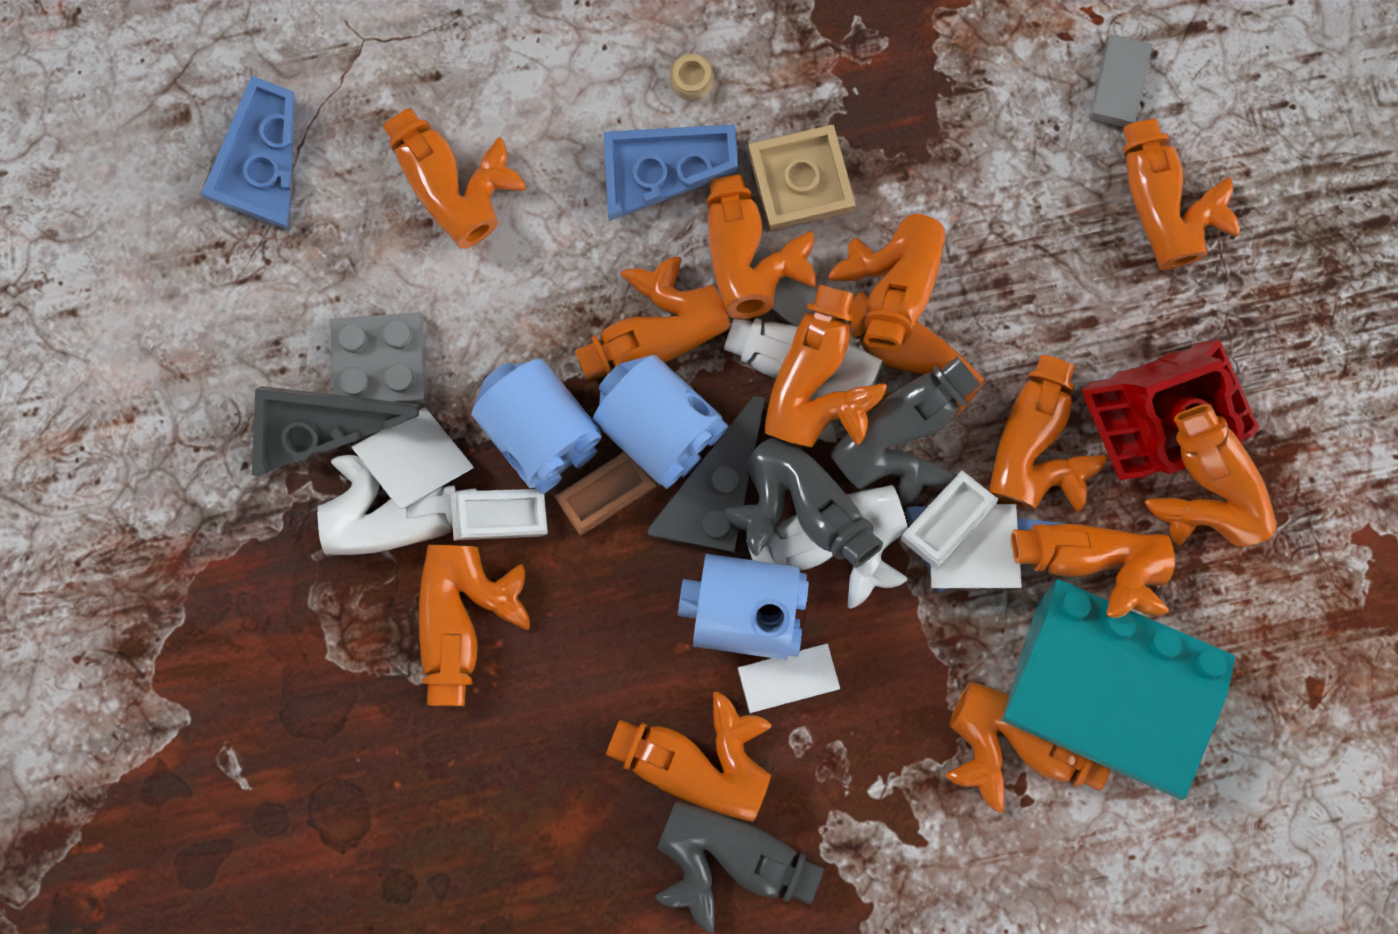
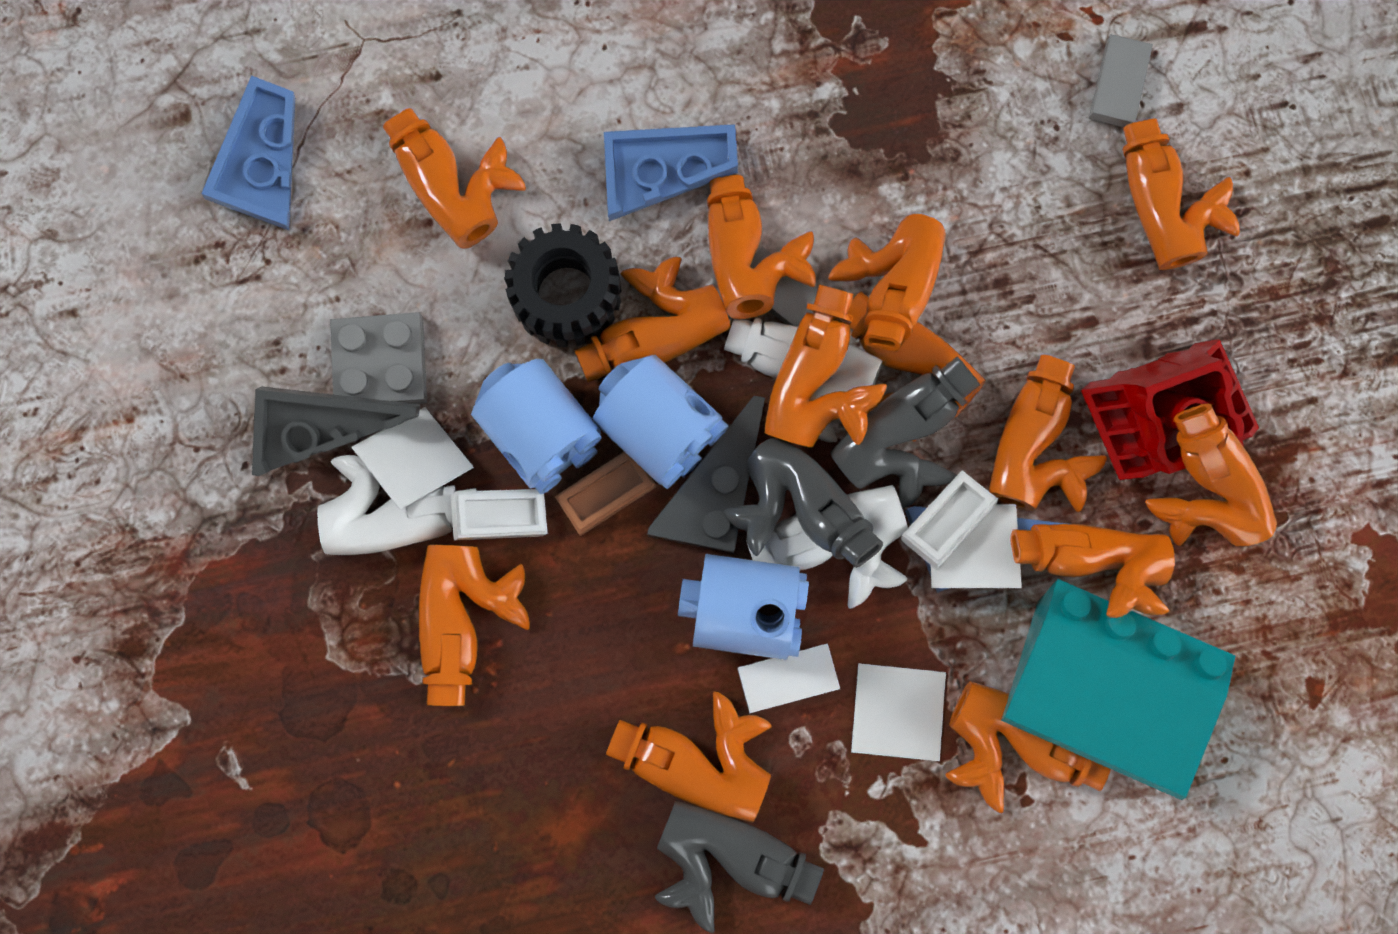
tan tile [670,54,713,101] -> none
tan plate [748,124,856,231] -> none
none -> black tyre [504,223,622,347]
none -> white sticker [851,663,946,761]

